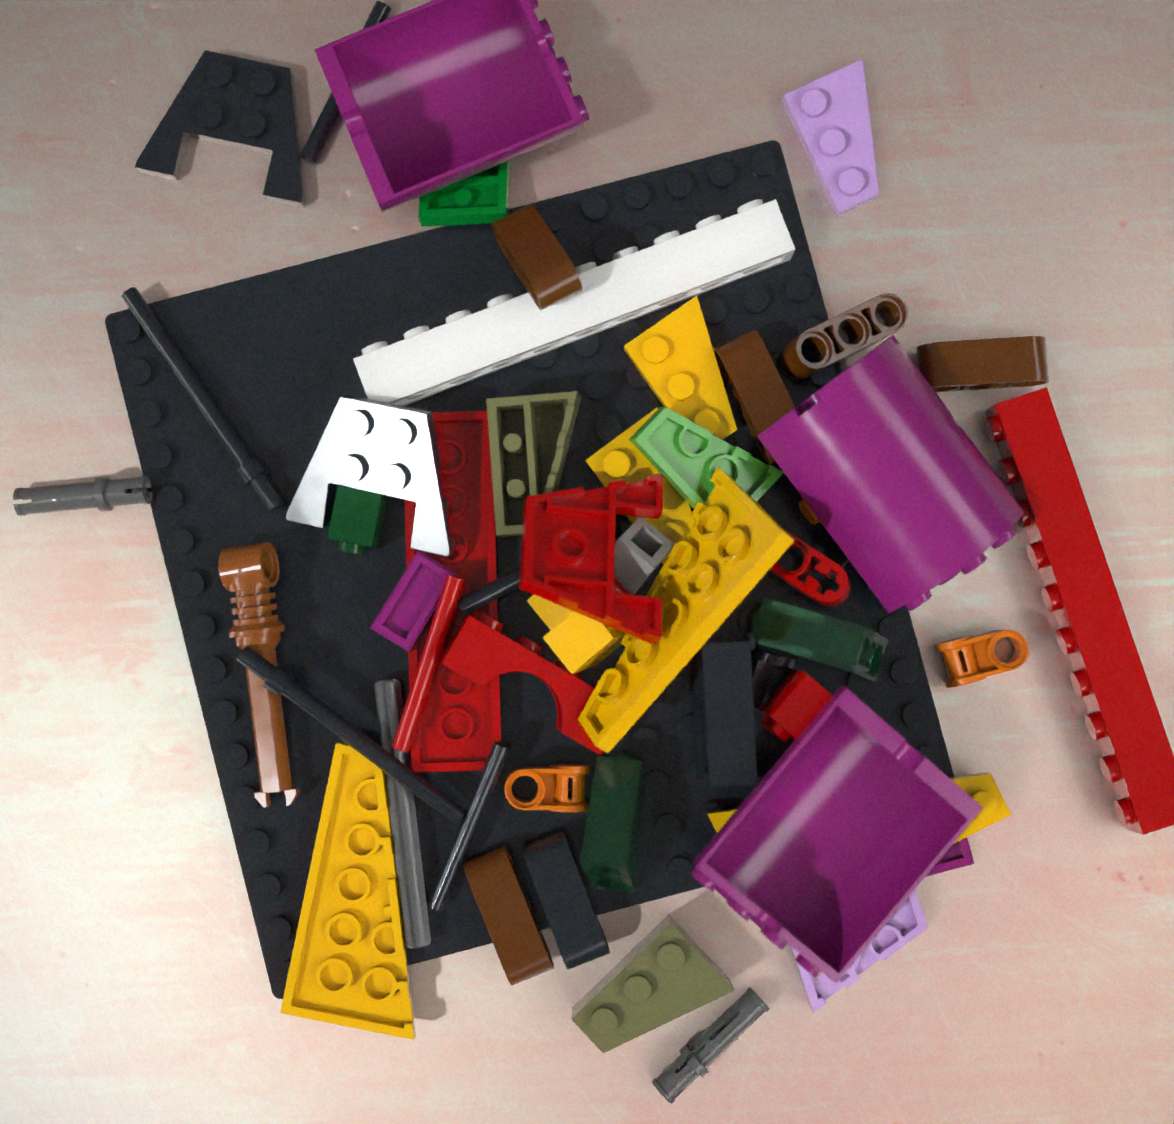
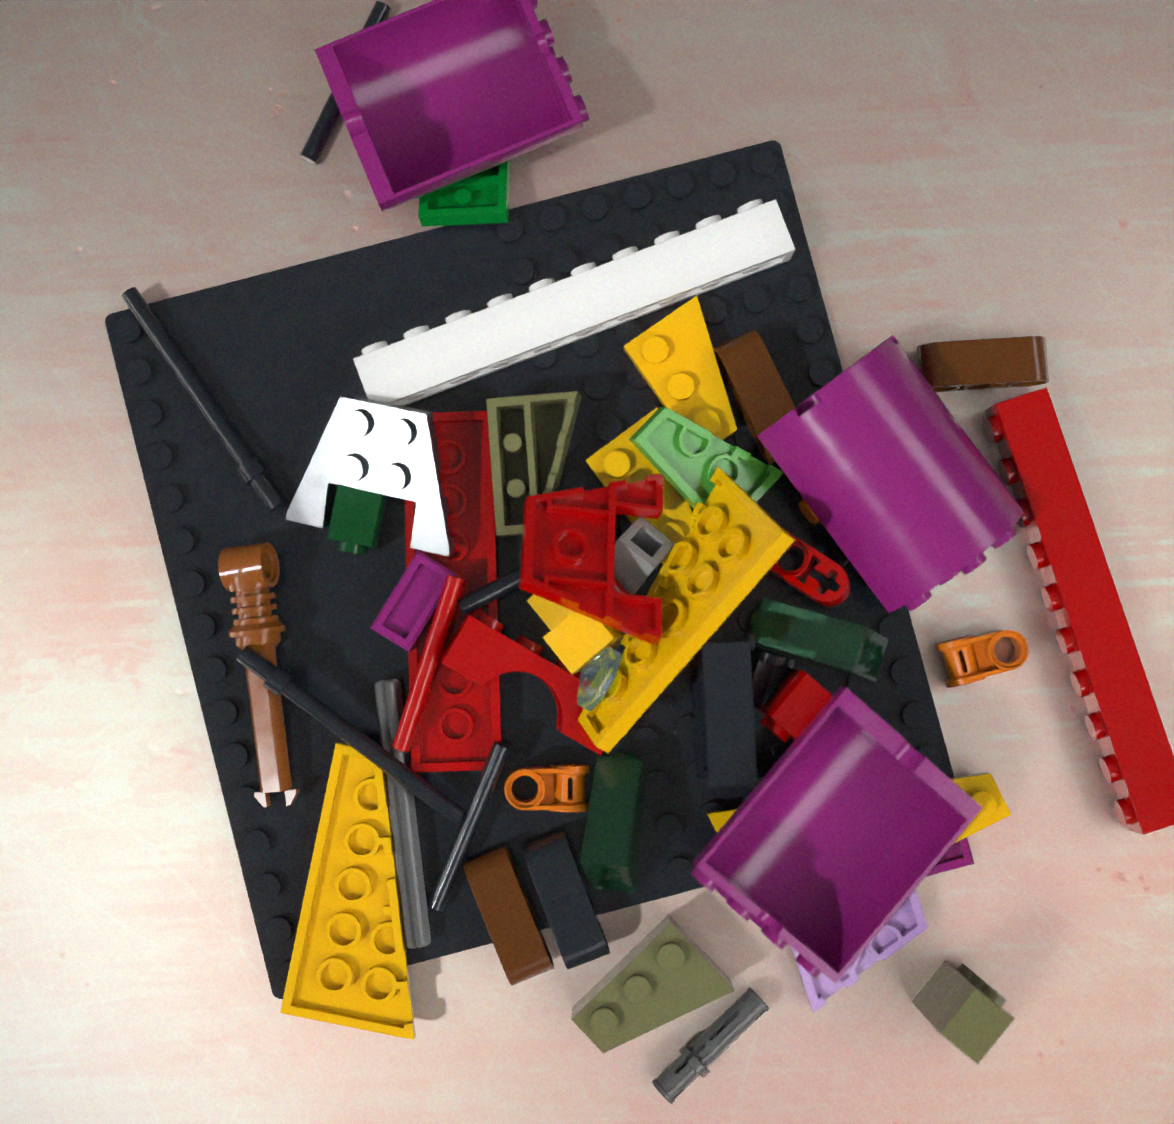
dark grey pin [13,475,153,516] -> none
black wing [135,50,306,208] -> none
reddish brown beam [491,204,583,310] -> none
reddish brown beam [780,293,908,379] -> none
lavender wing [782,59,879,217] -> none
none -> clear light blue tile [577,647,622,712]
none -> olive wedge [912,960,1014,1065]

